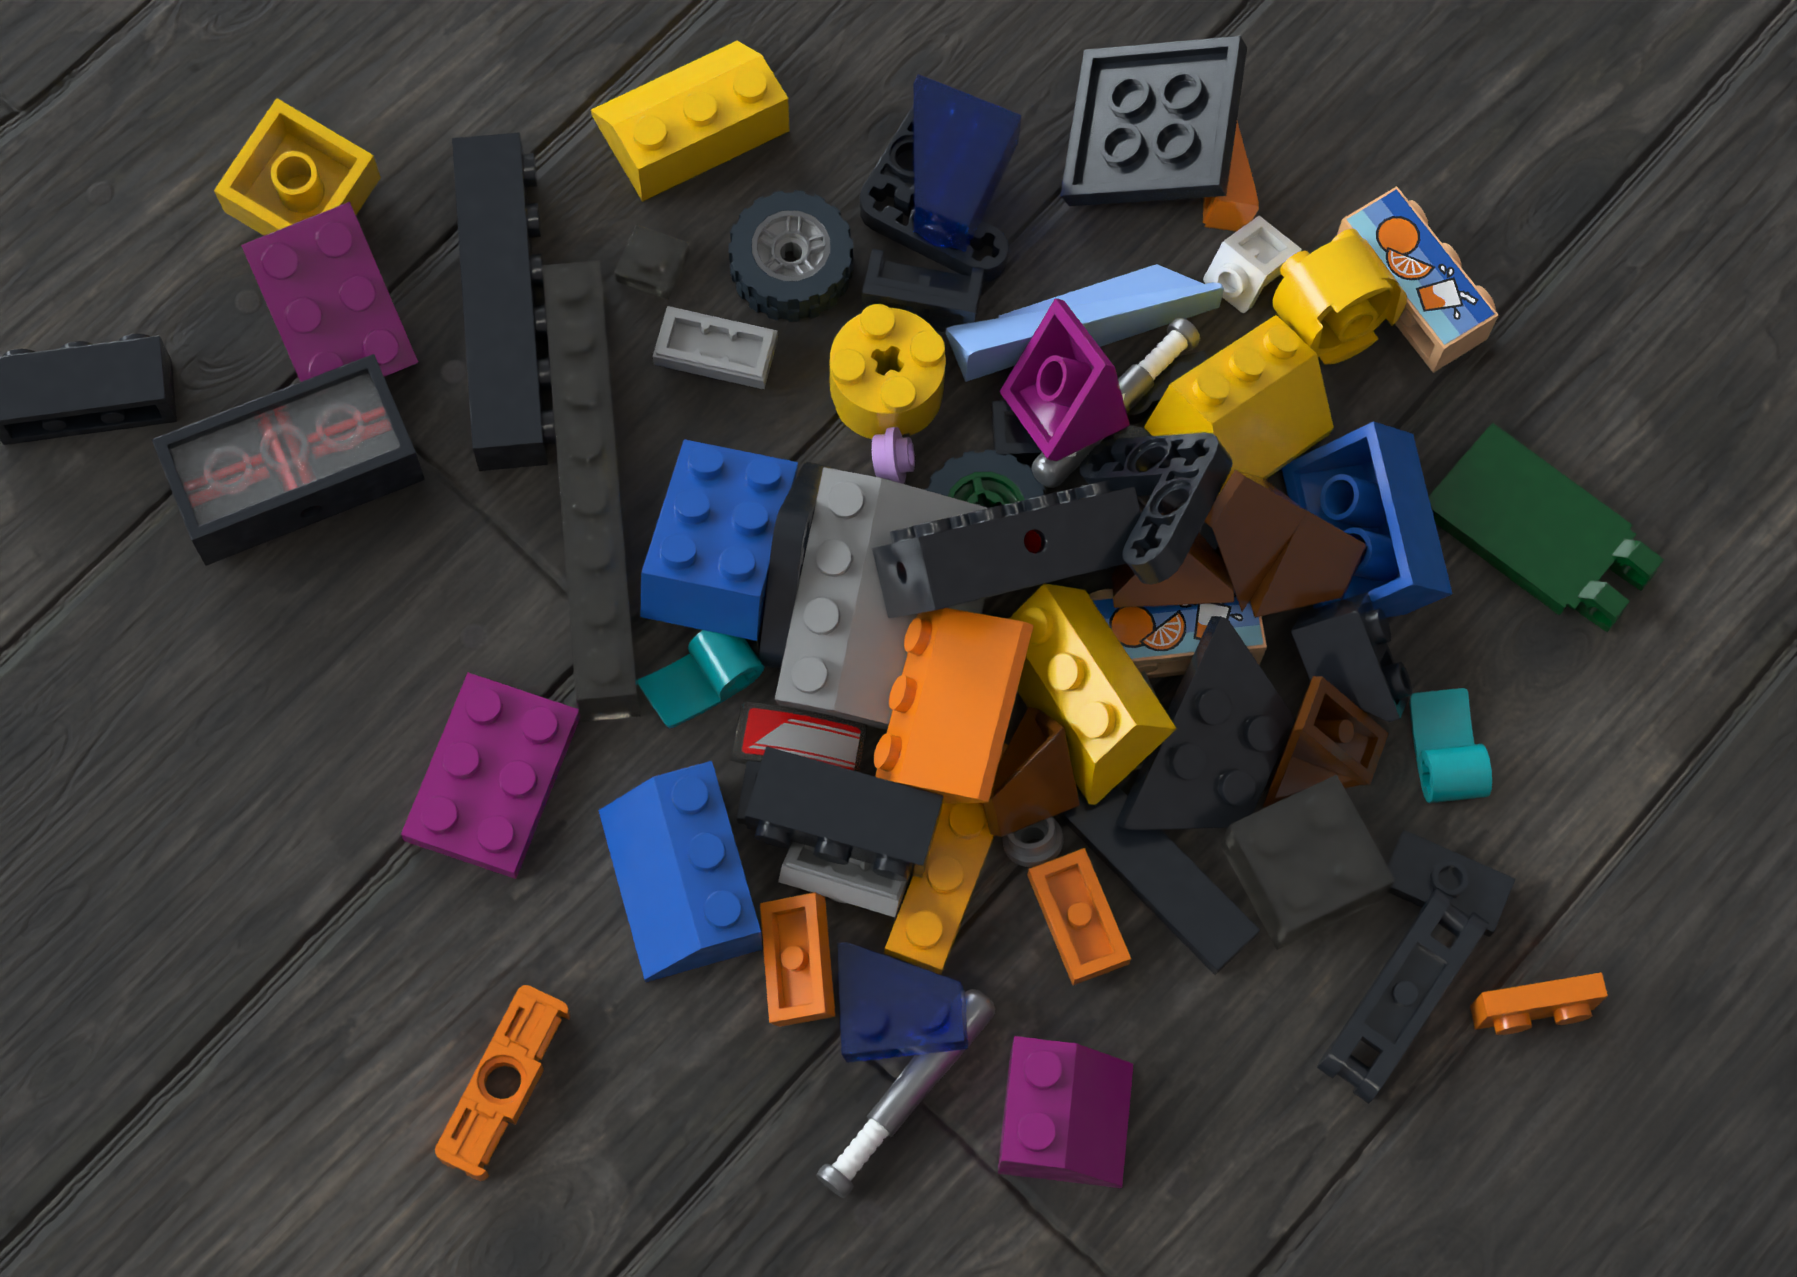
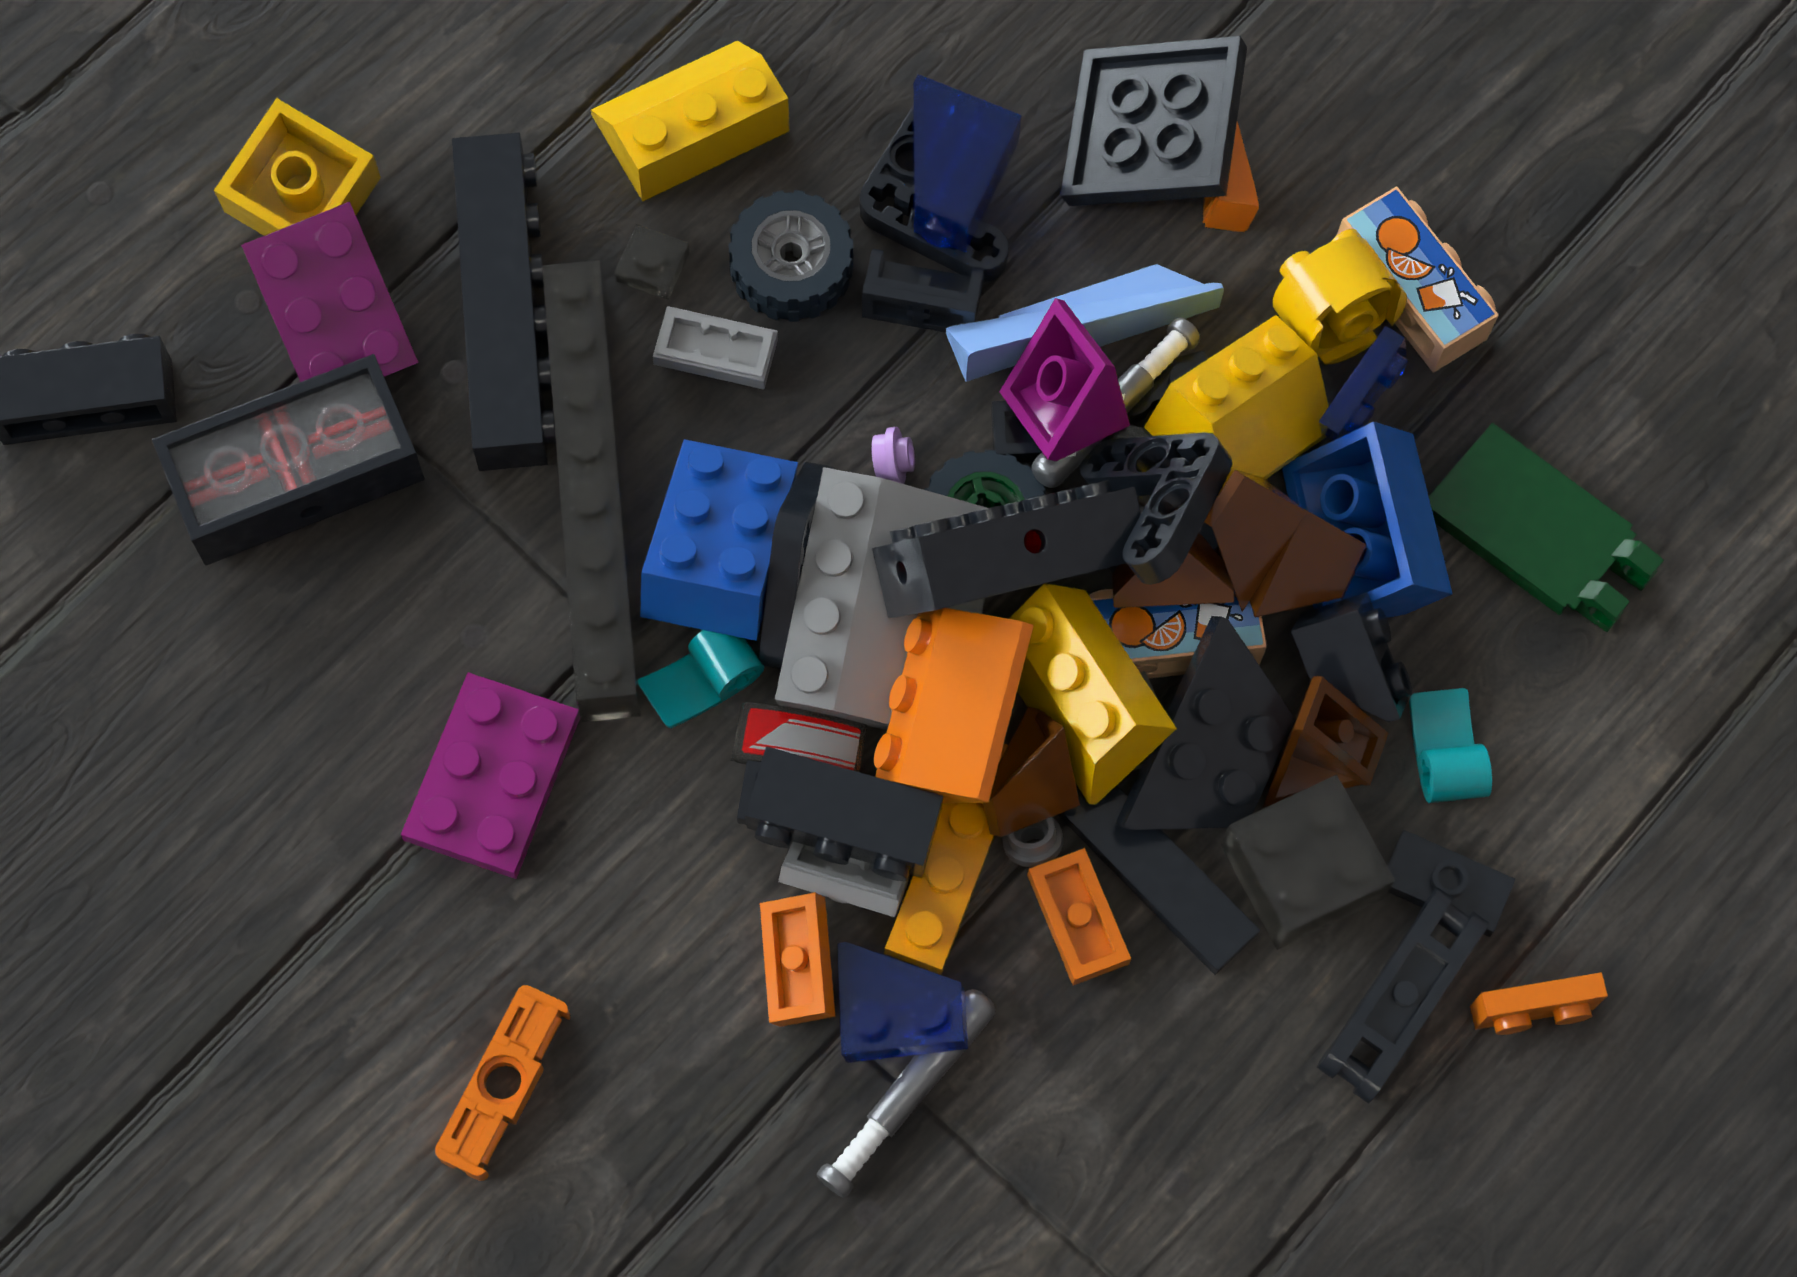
blue slope [598,761,763,983] -> none
yellow brick [830,304,946,439] -> none
magenta slope [998,1036,1133,1188] -> none
white bracket [1203,216,1302,313] -> none
none -> clear blue wing [1319,326,1409,441]

